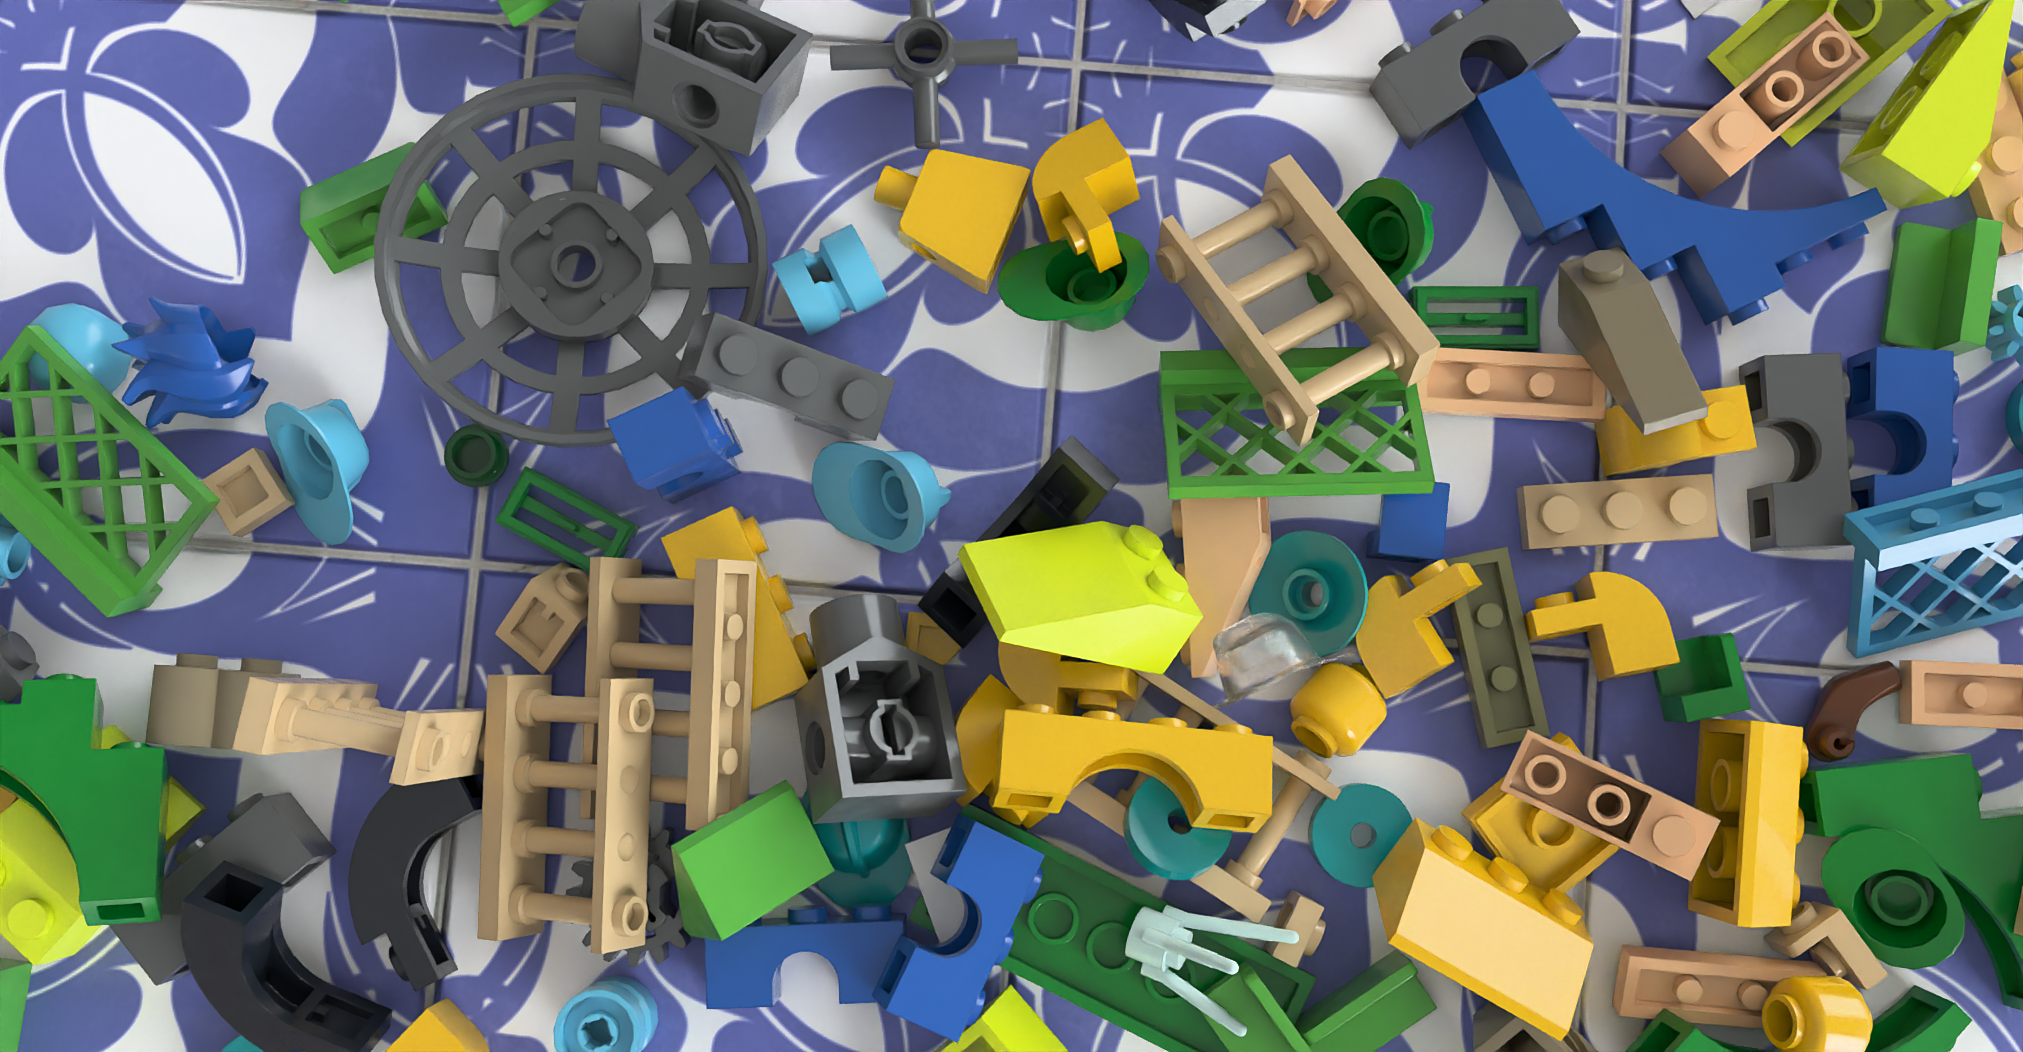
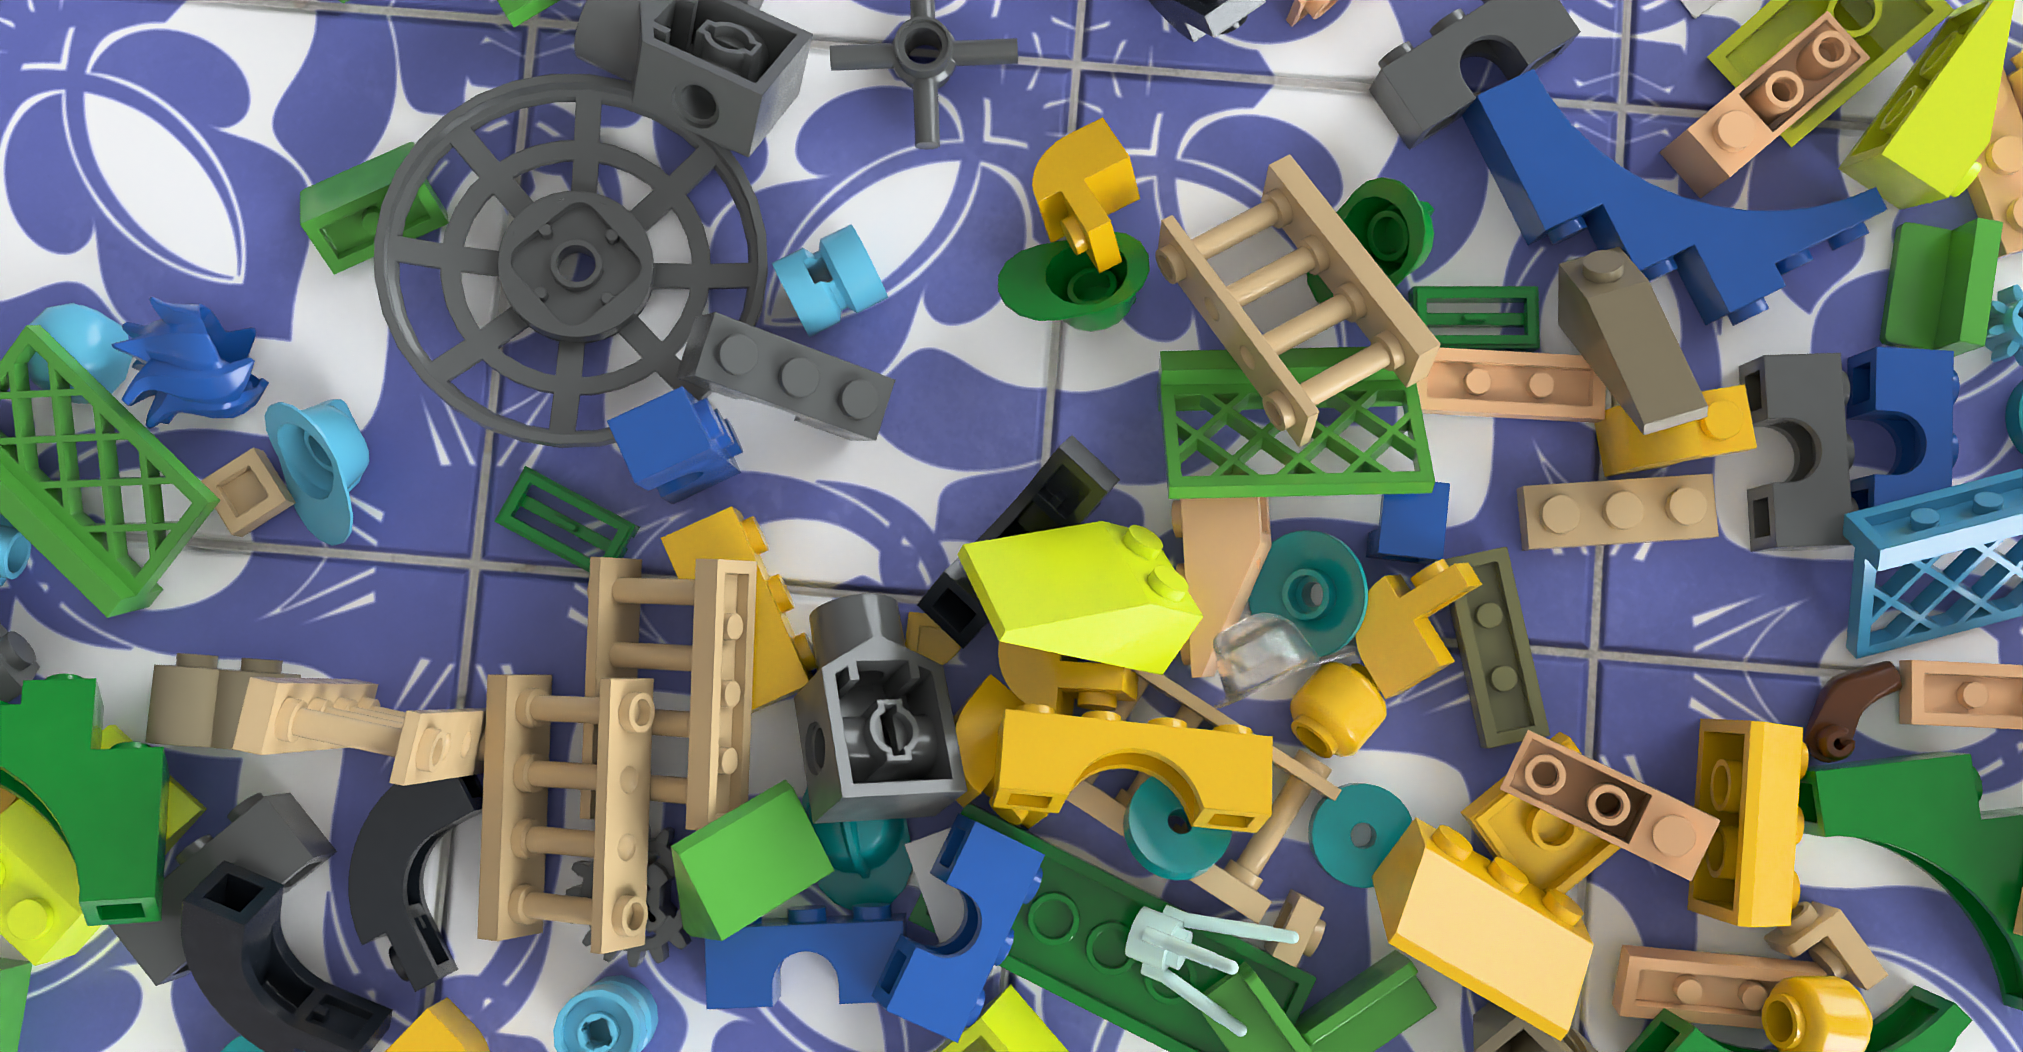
dark green plate [444,424,510,488] -> none
tan bracket [494,562,589,674] -> none
medium azure piece [811,441,951,553] -> none
yellow torso [873,149,1031,294] -> none
yellow brick [1523,572,1680,682] -> none
green panel [1653,633,1751,722] -> none
green piece [1821,827,1966,970] -> none

